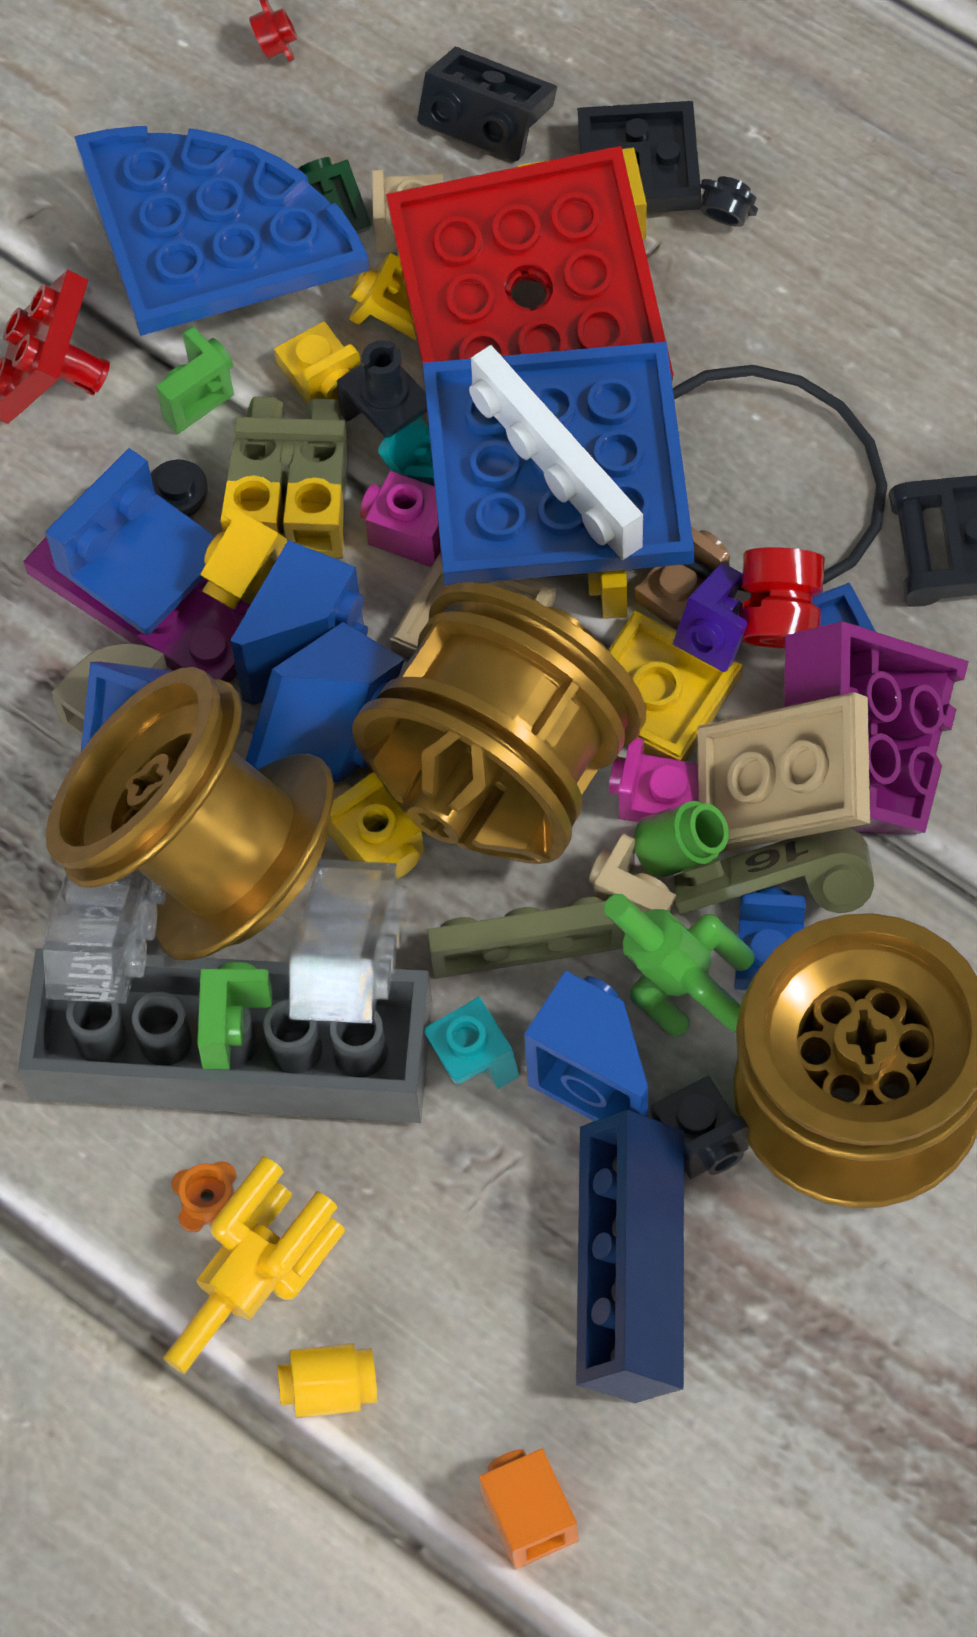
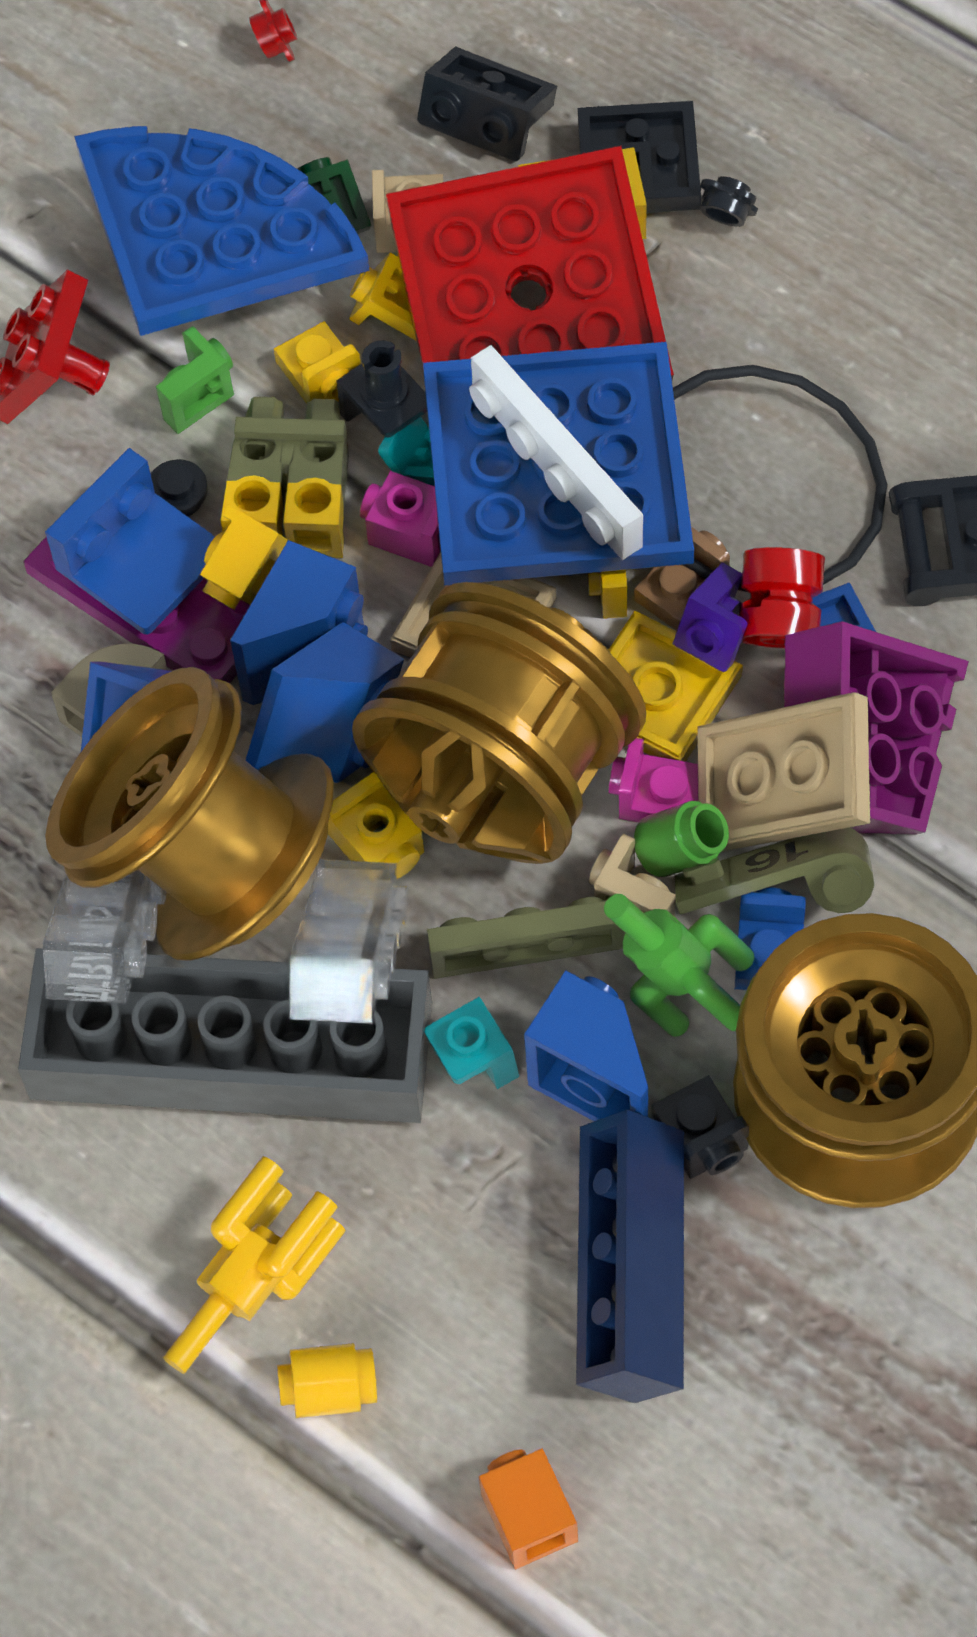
orange plate [171,1161,237,1232] -> none
bright green bracket [198,962,272,1070] -> none

